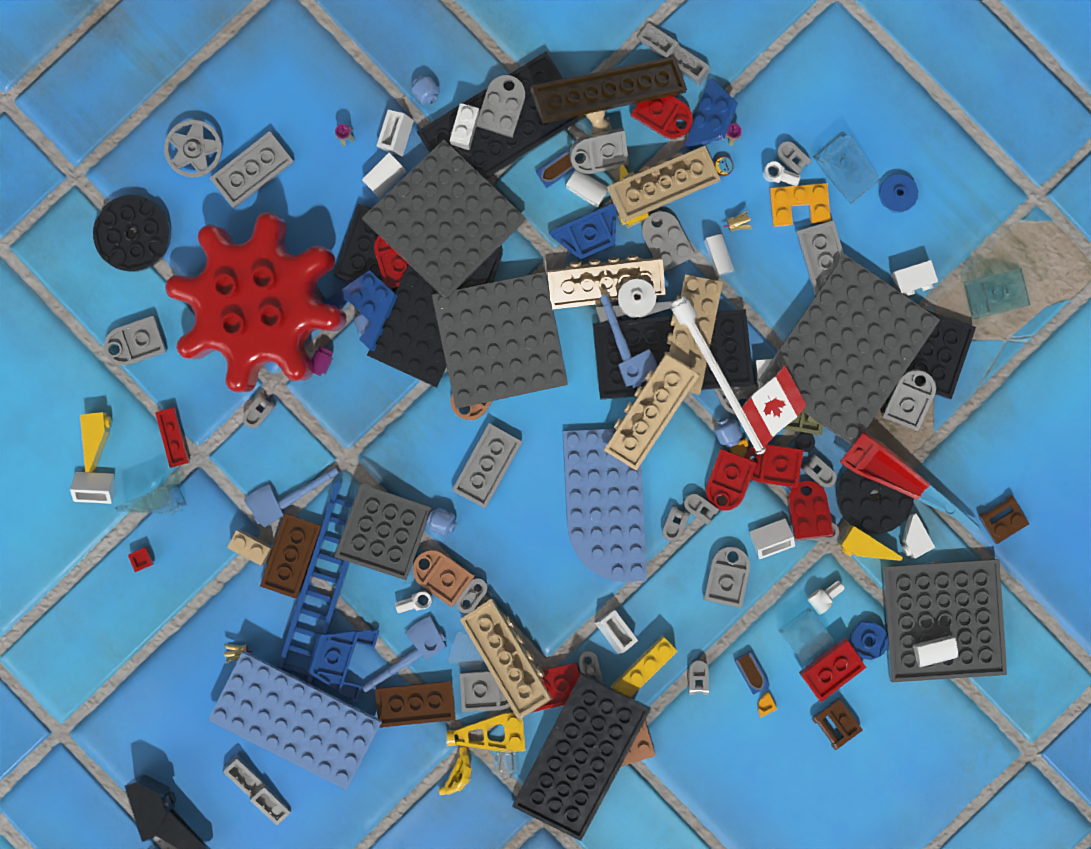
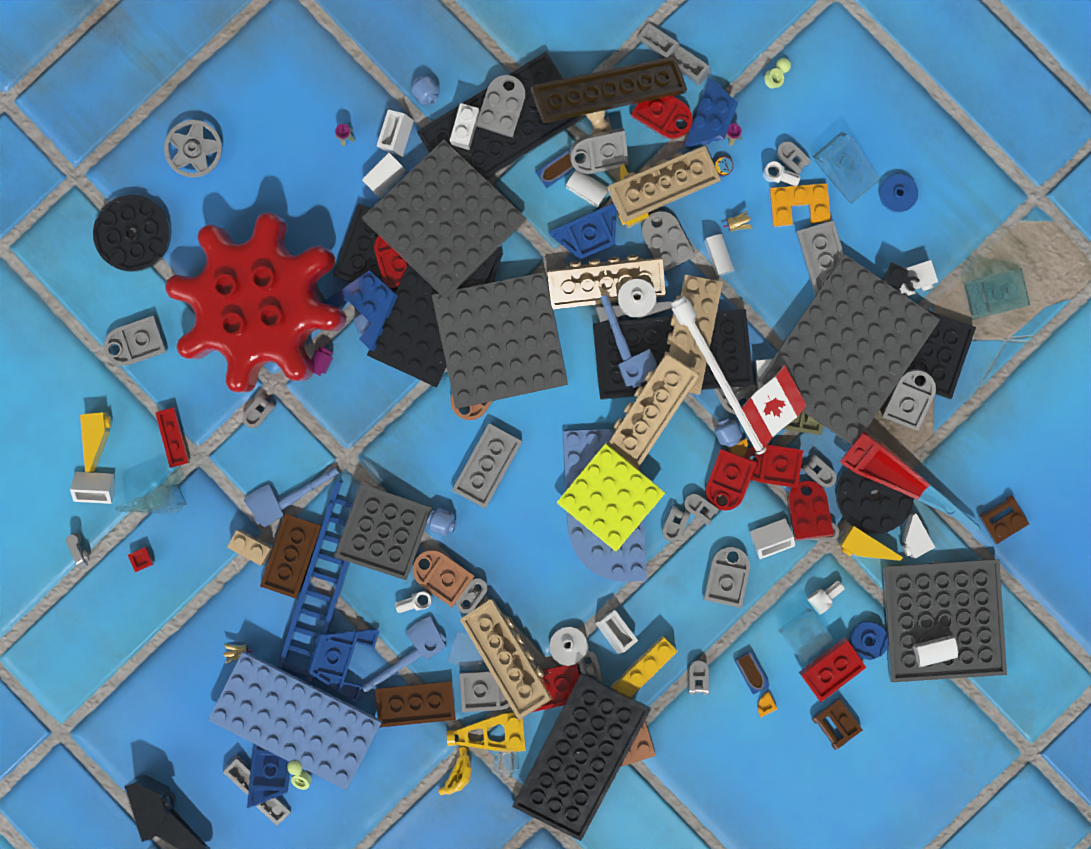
light grey plate [210,131,294,209] -> none
black tile [795,433,815,452] -> none
none -> light grey plate [66,534,90,568]
none -> blue wing [247,744,290,808]
none -> yellowish green plate [287,760,312,790]
none -> white plate [549,627,588,666]
none -> neon yellow plate [556,443,666,551]
none -> yellowish green plate [764,58,791,89]
none -> black plate [882,262,920,292]

